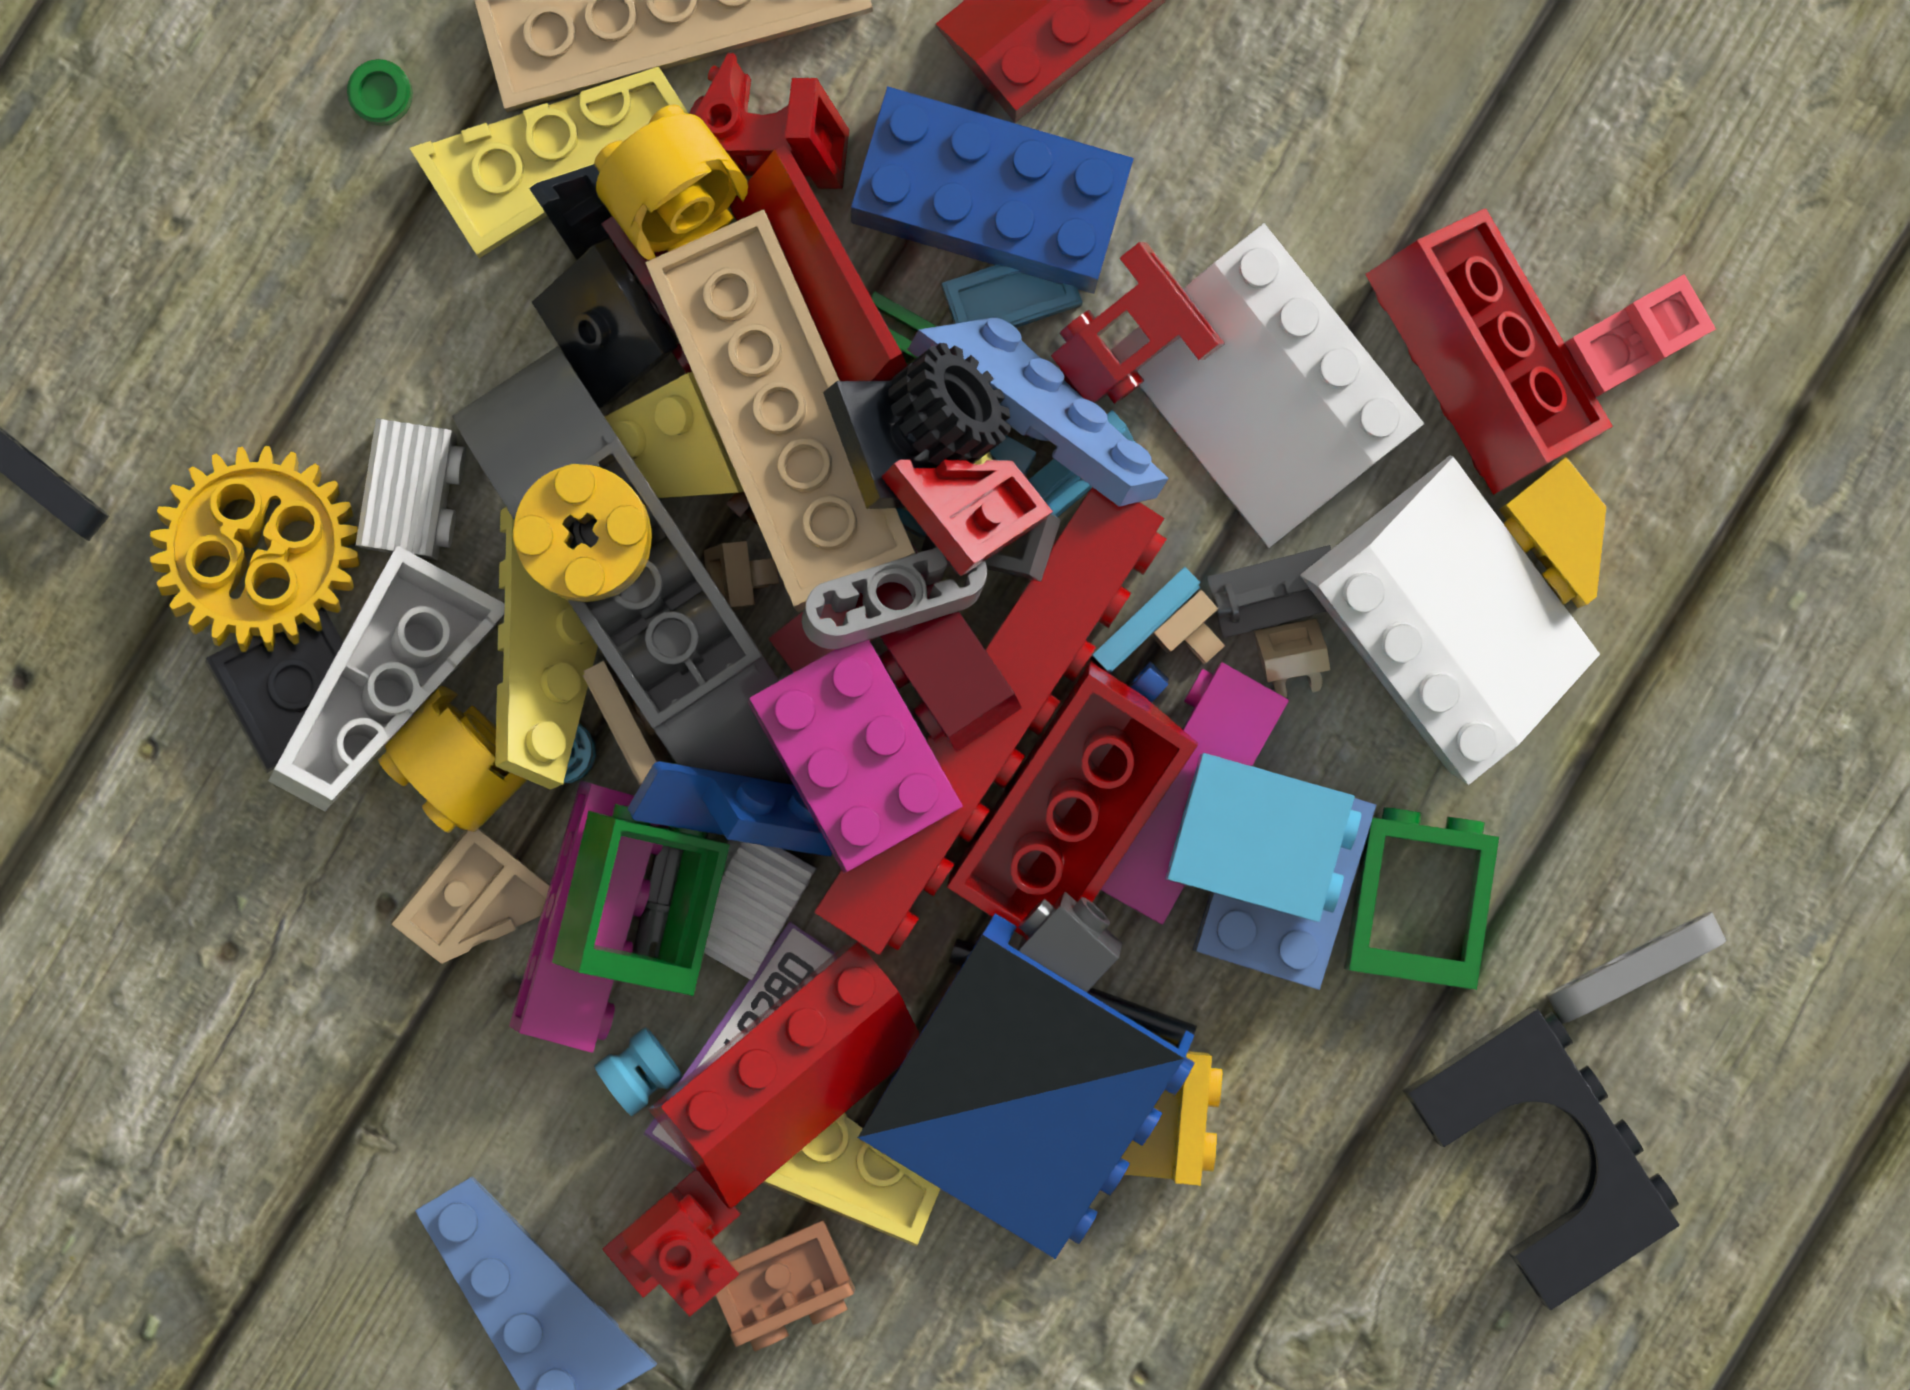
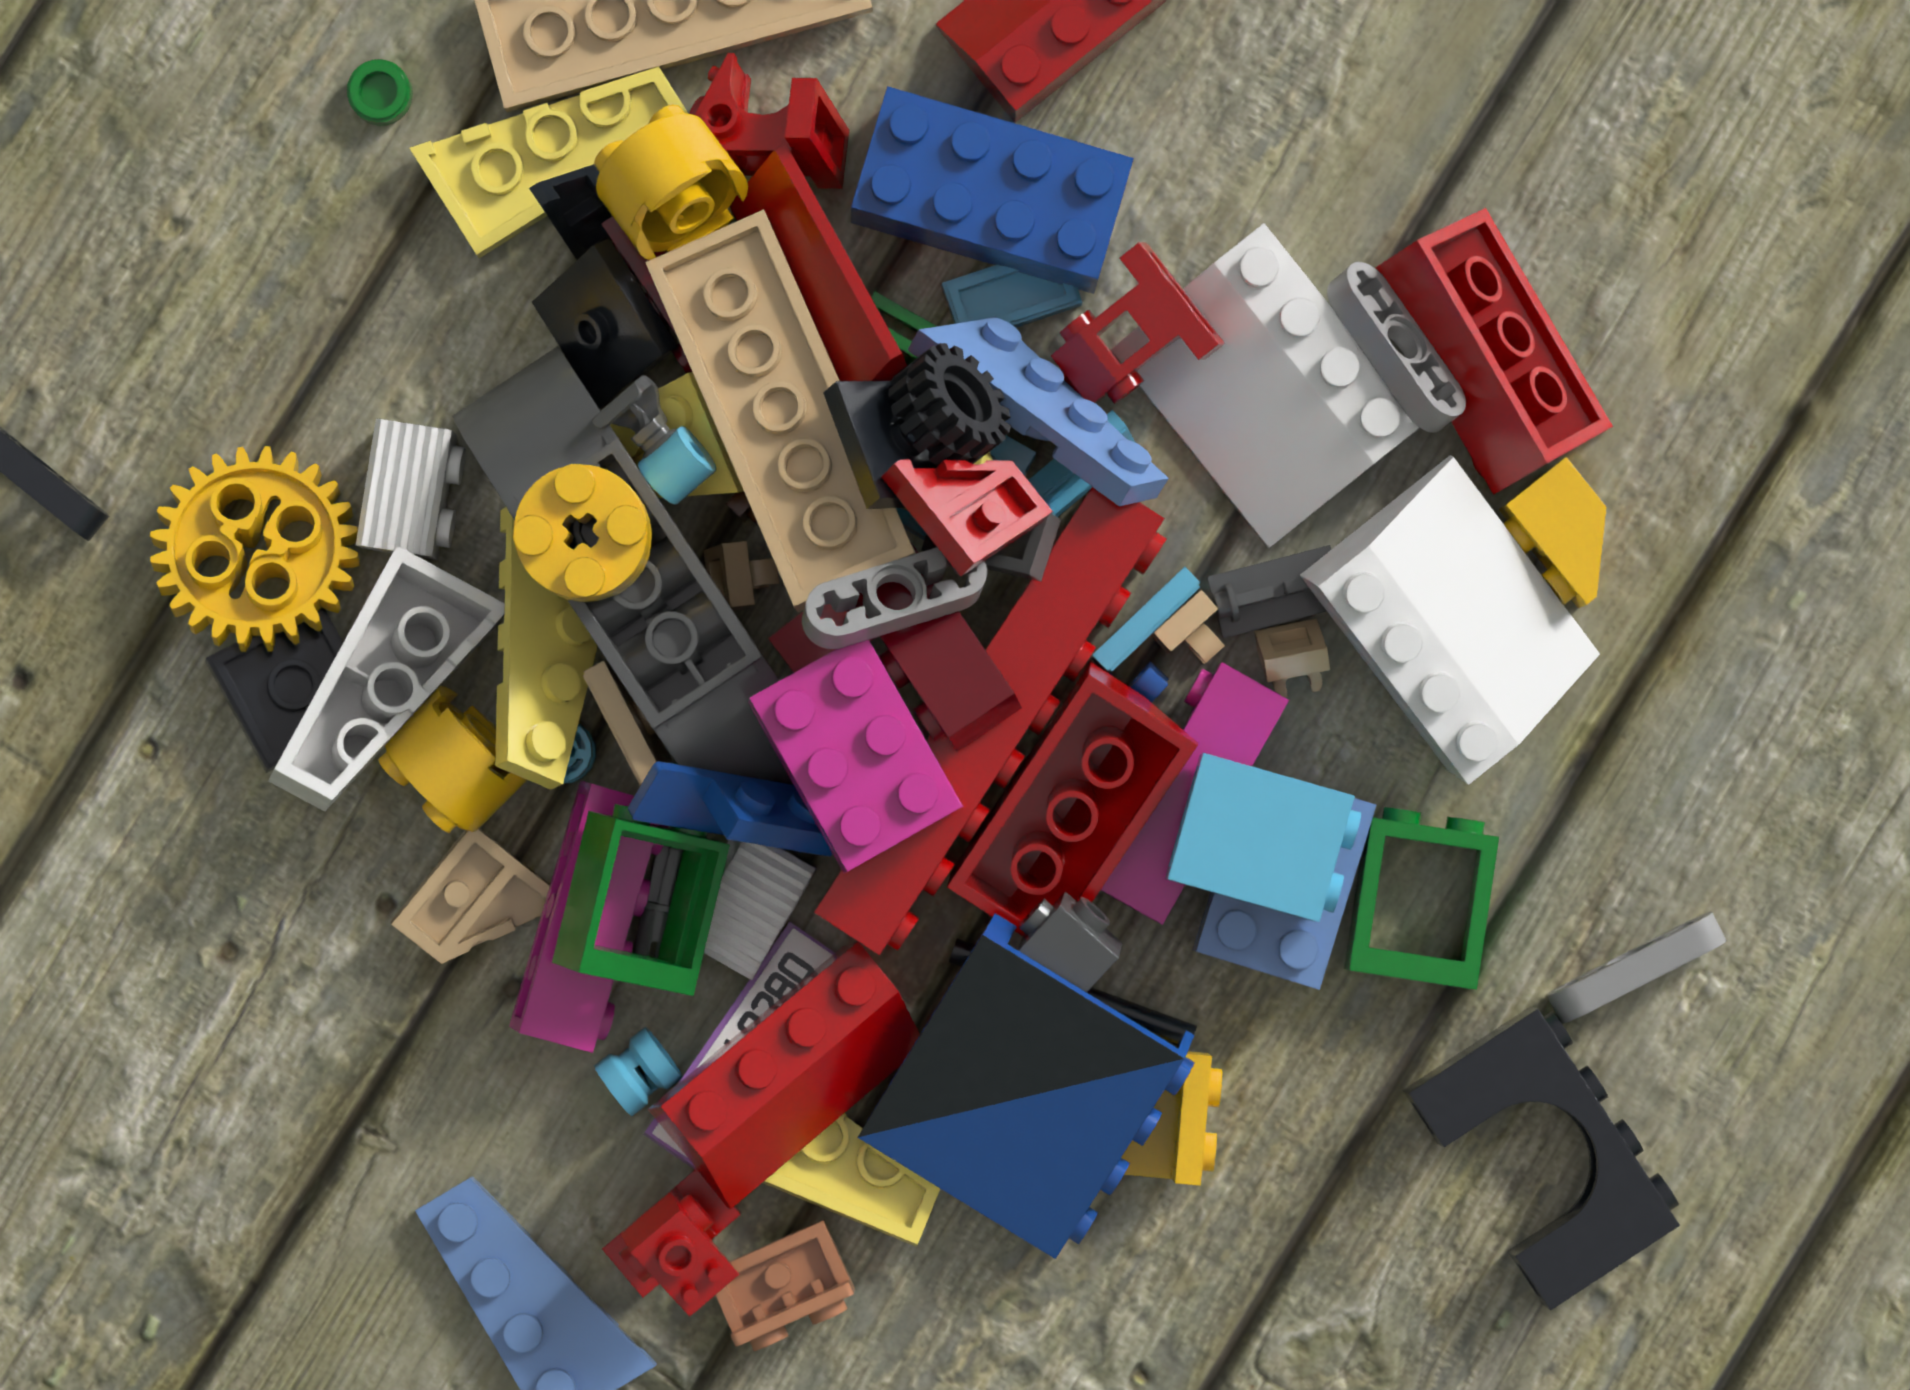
coral slope [1565,274,1716,397] -> none
none -> leg [592,375,716,504]
none -> light grey beam [1327,262,1466,433]

